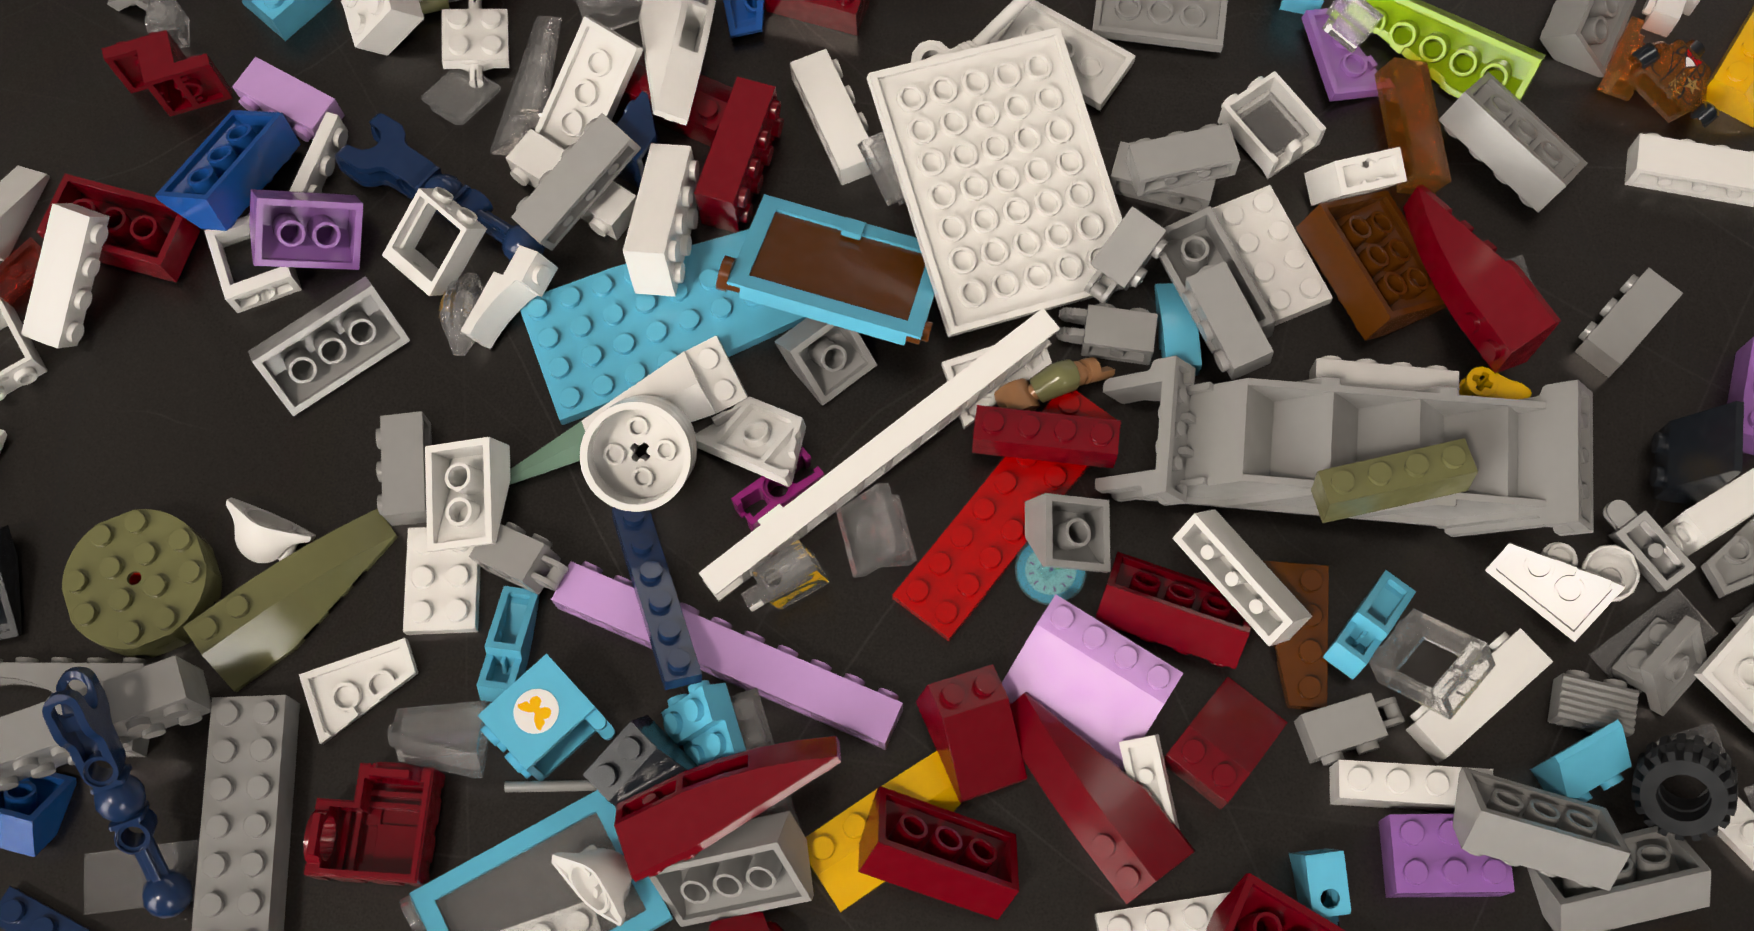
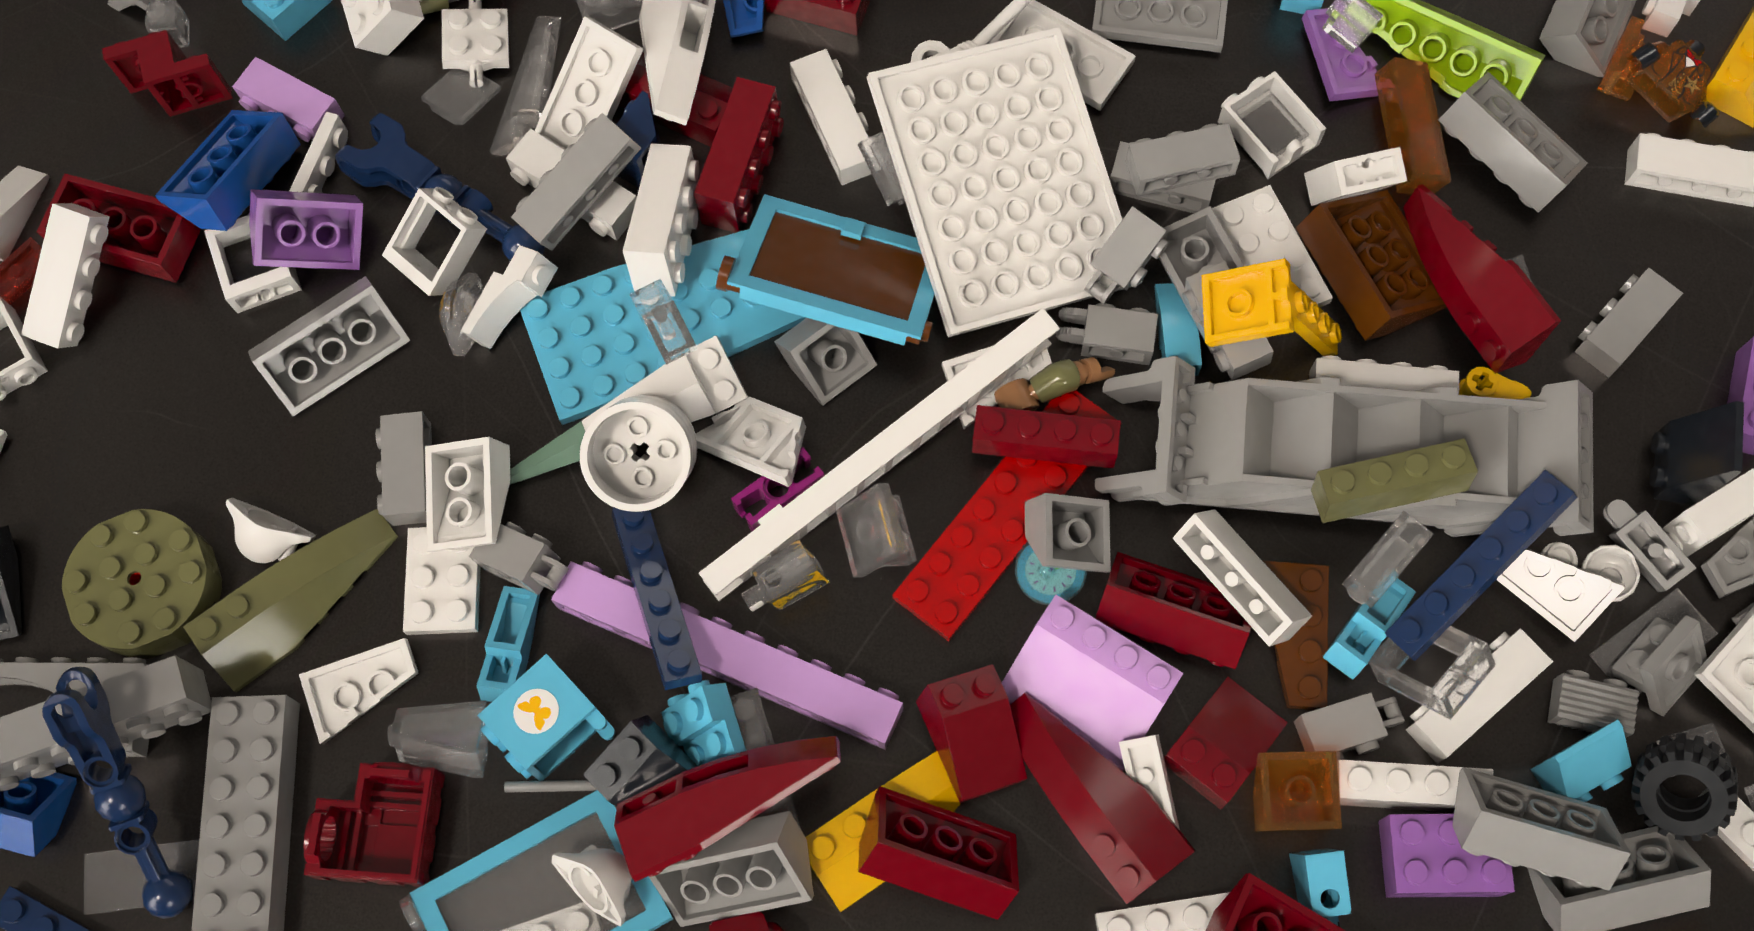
none -> clear slope [629,279,697,365]
none -> yellow bracket [1201,258,1342,356]
none -> clear orange slope [1253,751,1342,832]
none -> clear slope [1342,511,1434,608]
none -> dark blue plate [1385,469,1578,661]

